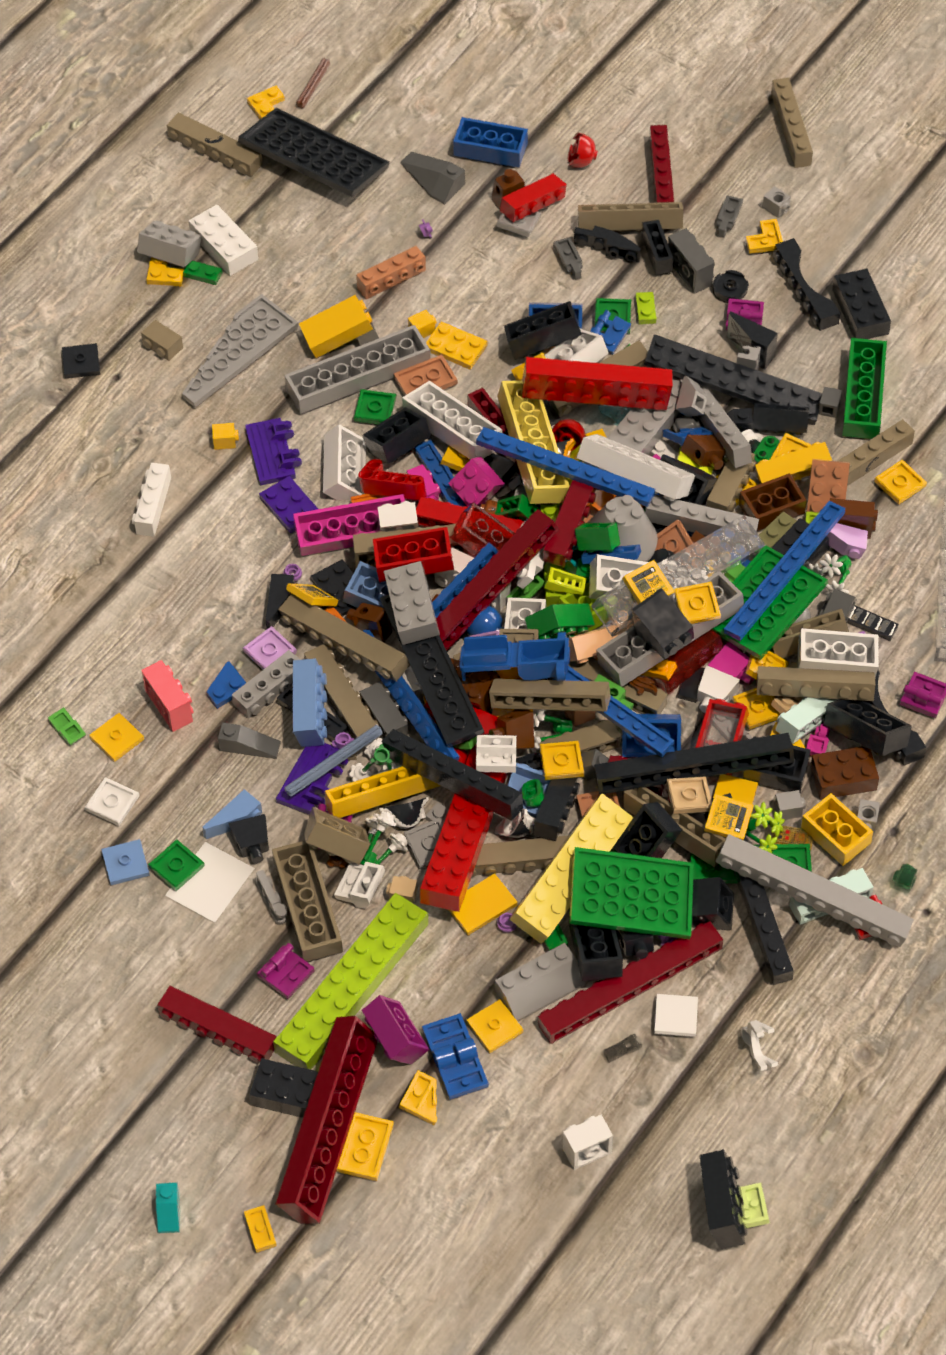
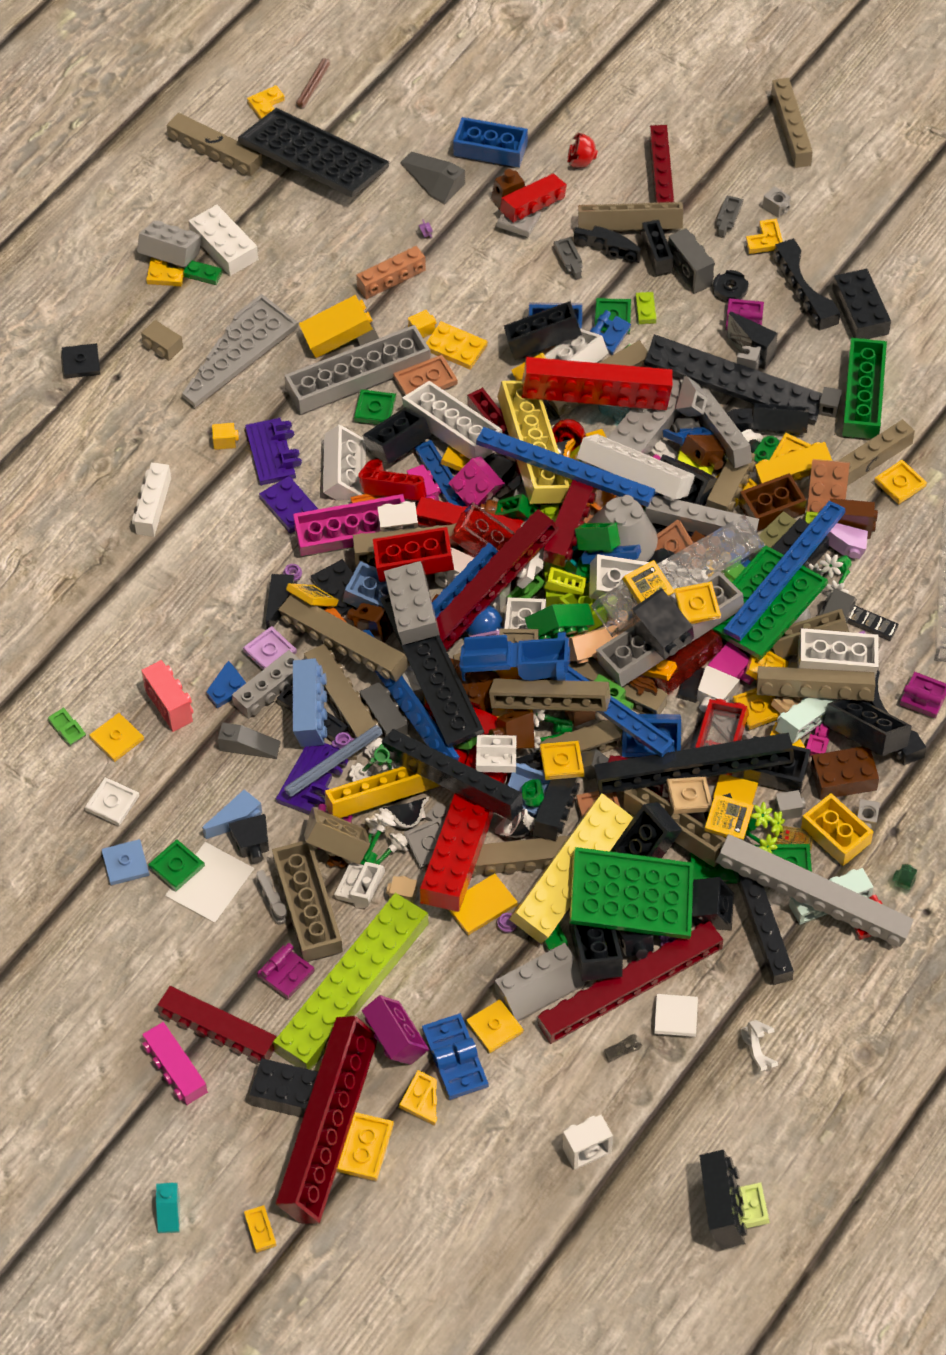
none -> dark pink brick [142,1022,208,1105]

